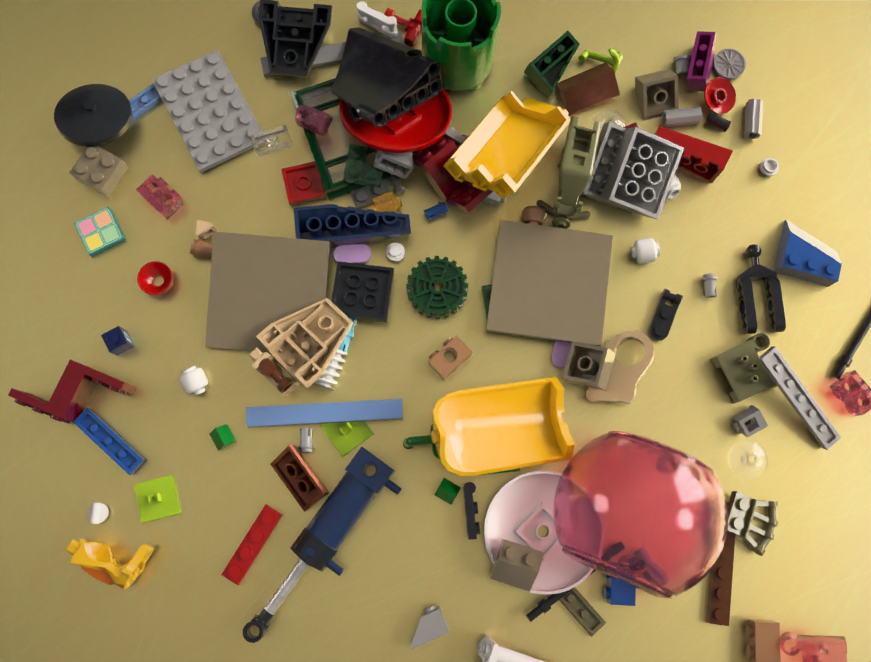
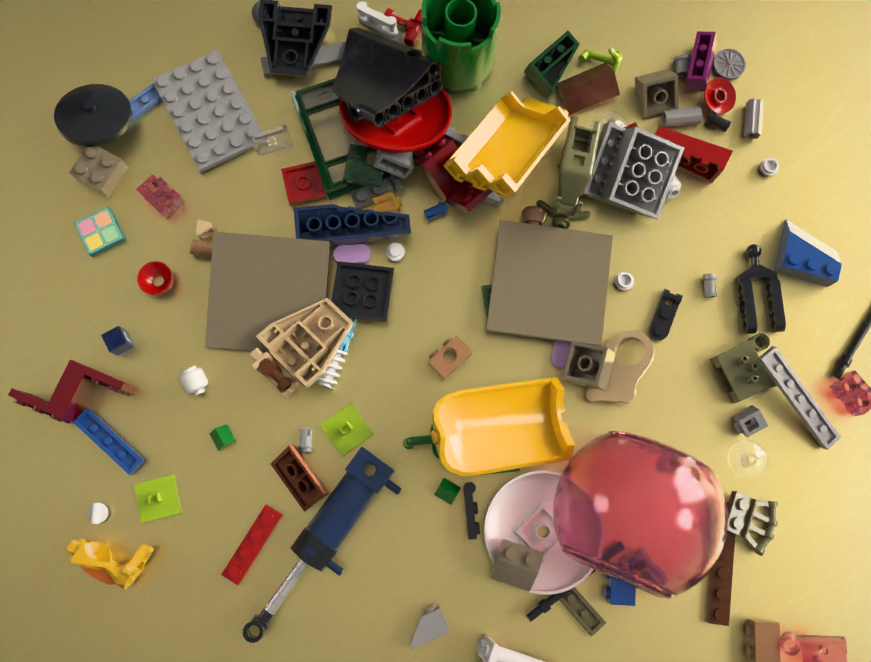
medium blue tile [246,399,403,428] -> none
clear pink piece [295,105,333,136] -> none
dark green piece [406,256,468,320] -> none
white head [631,238,660,264] -> none
none -> white plate [615,272,634,291]

